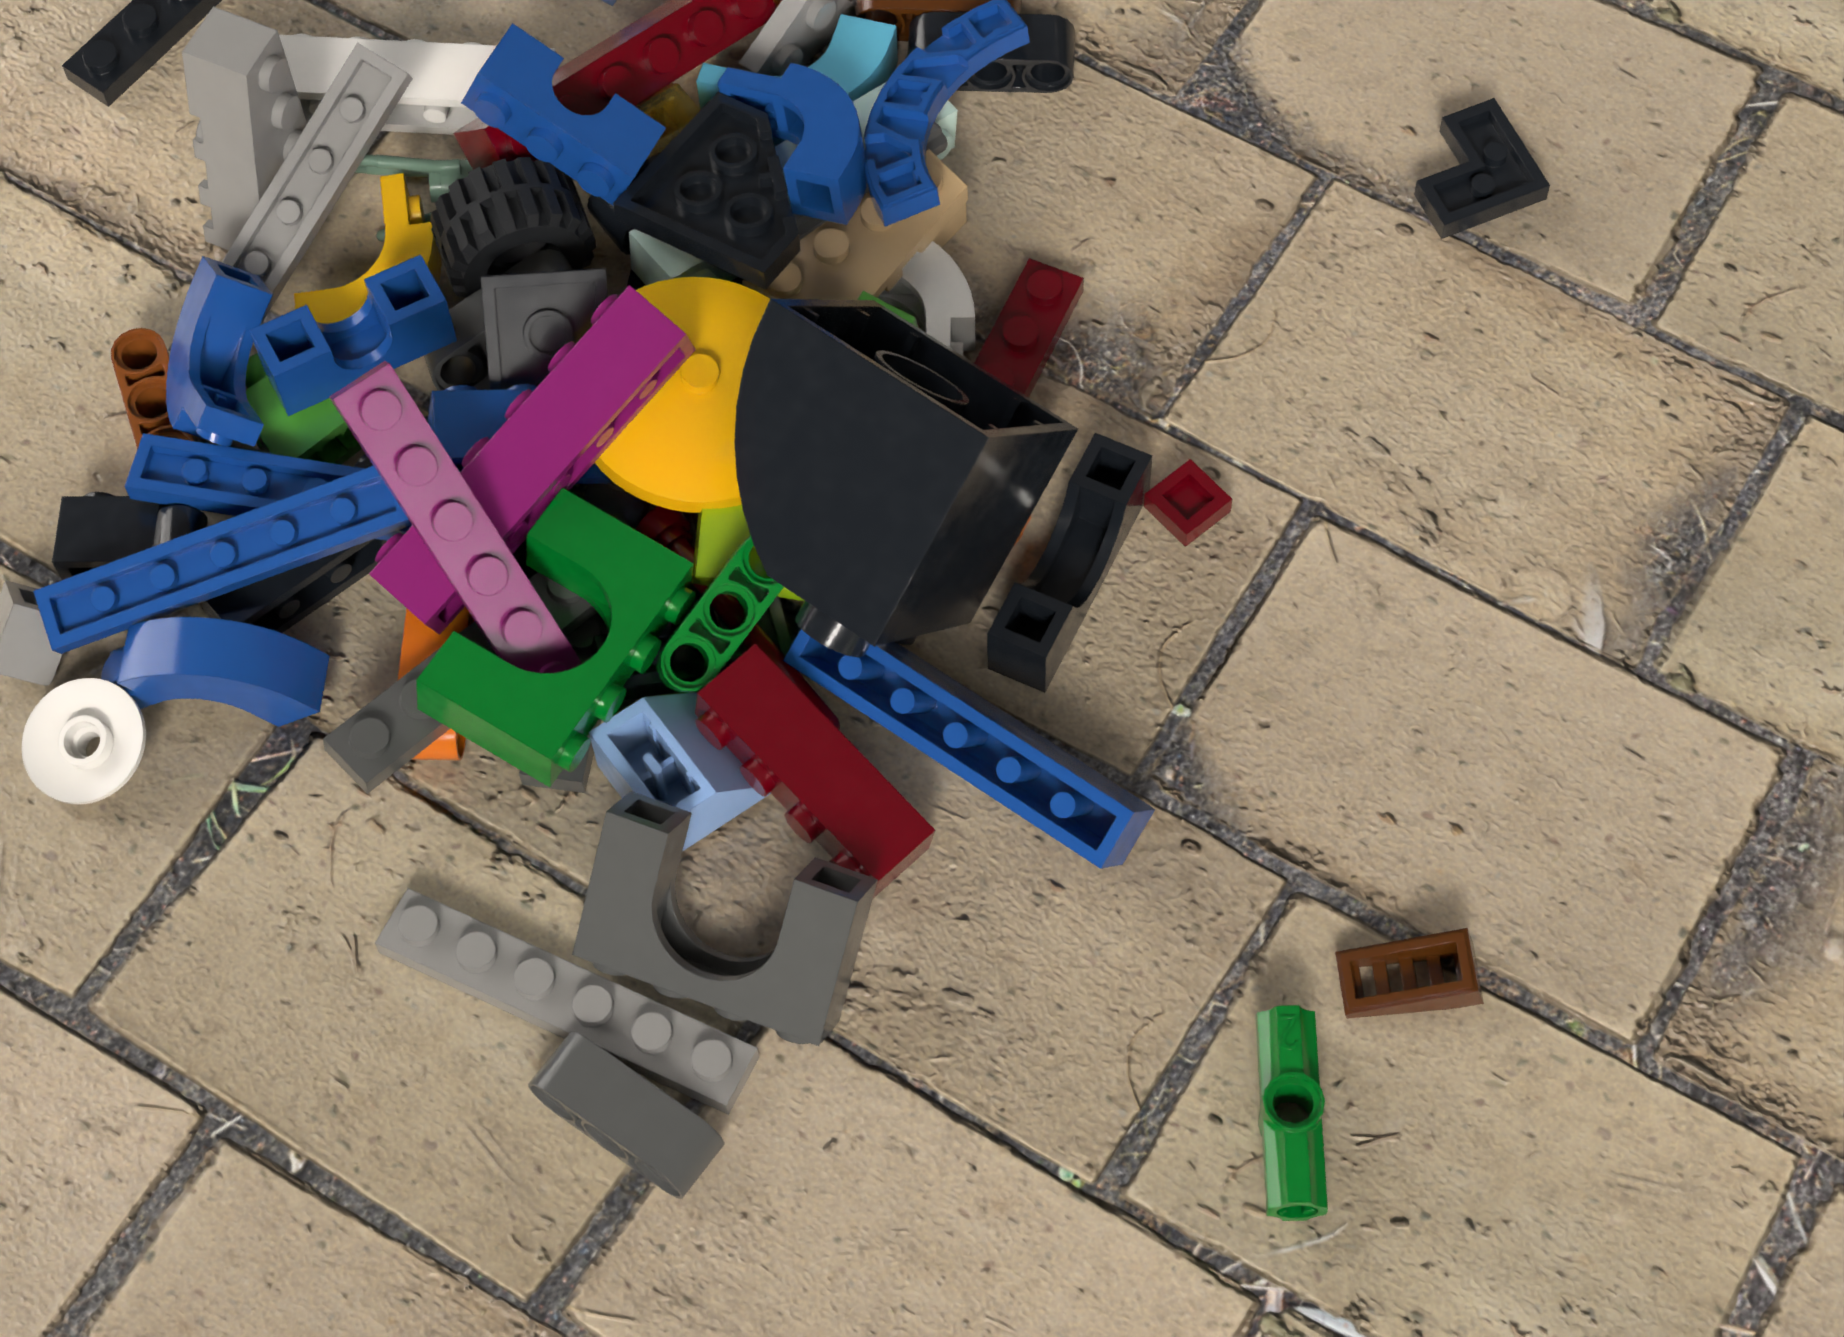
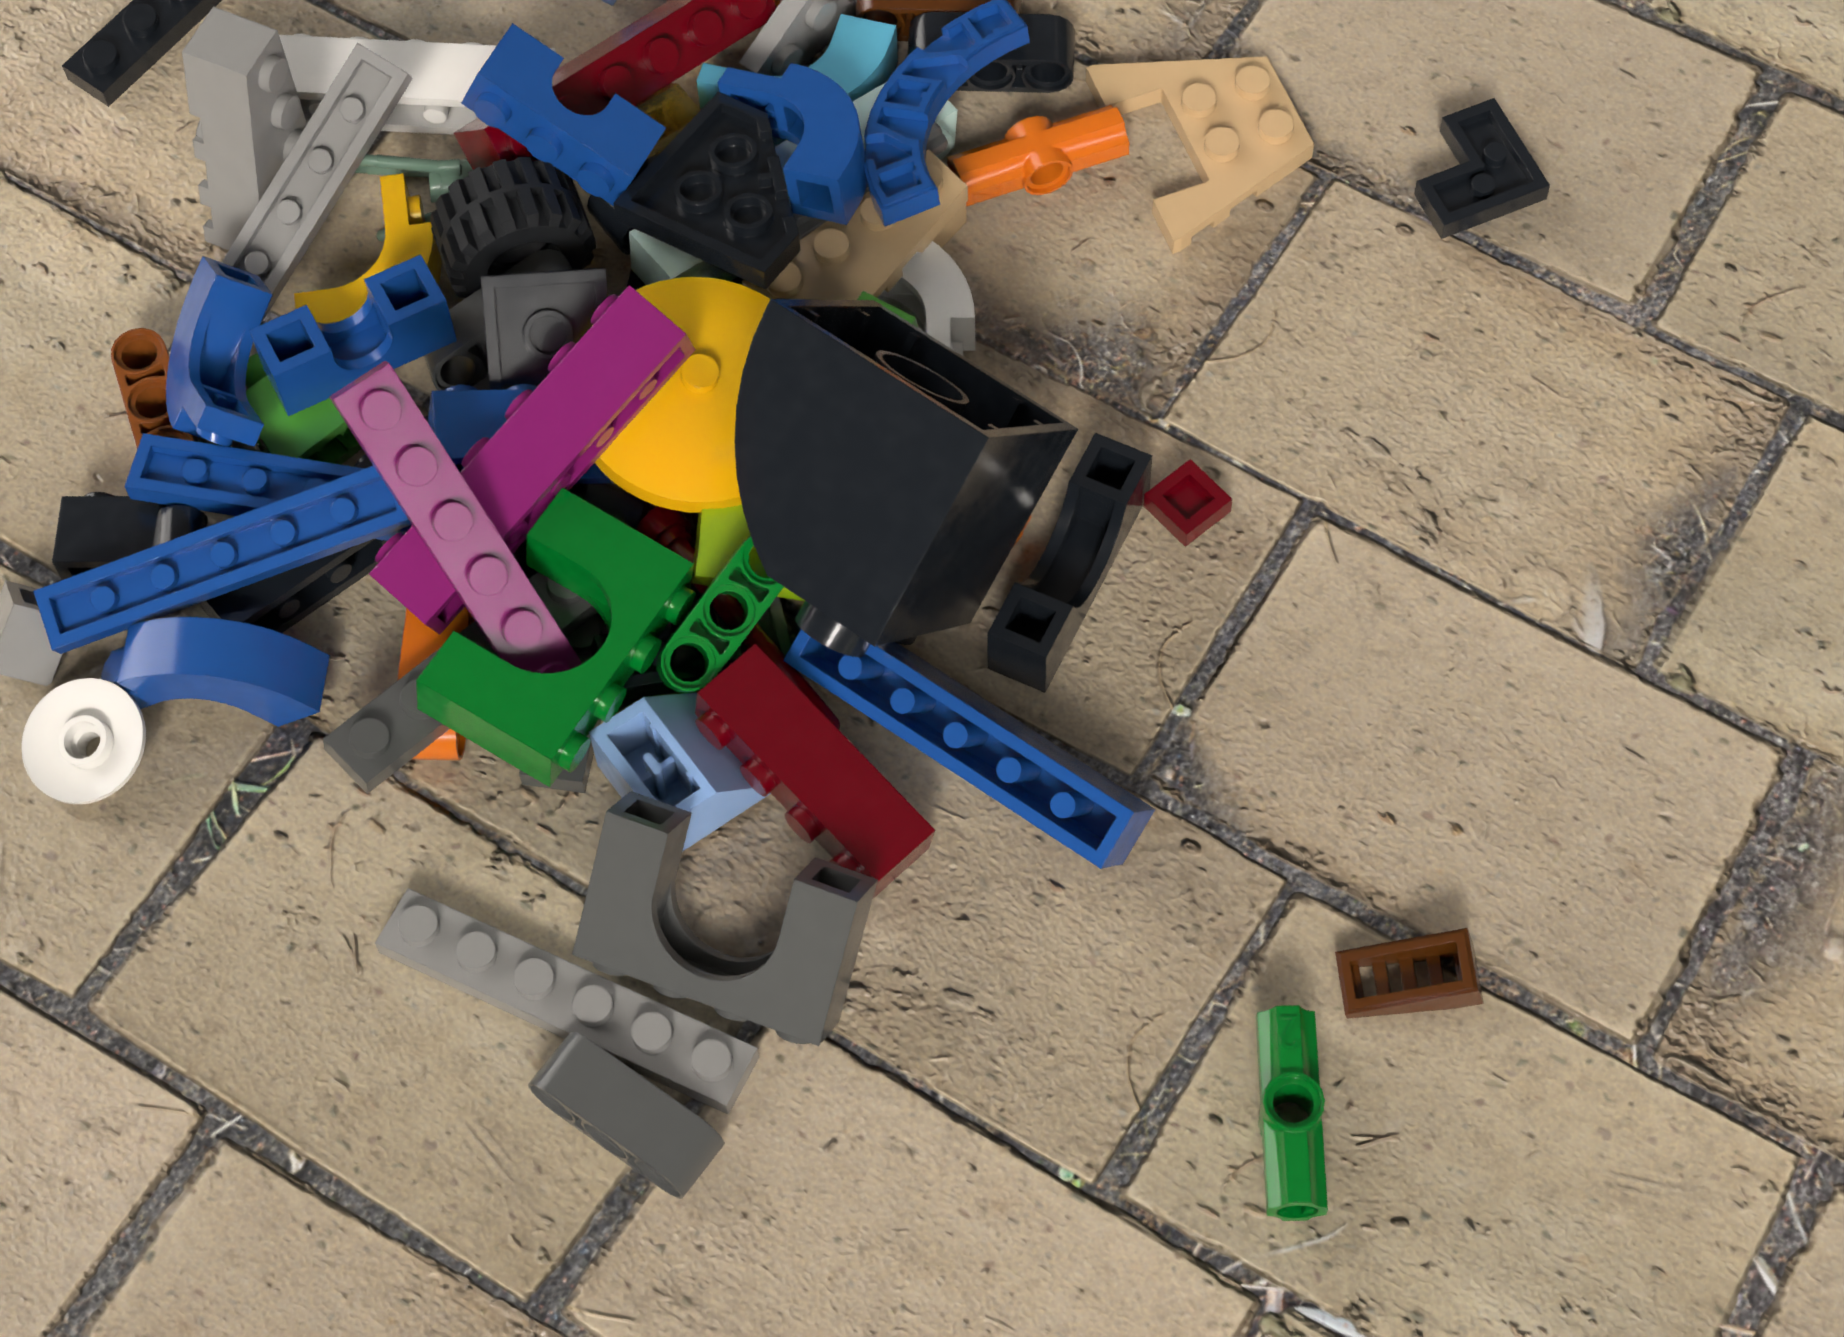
dark red plate [974,258,1084,397] -> none
none -> orange piece [947,105,1130,207]
none -> tan wing [1086,56,1314,254]

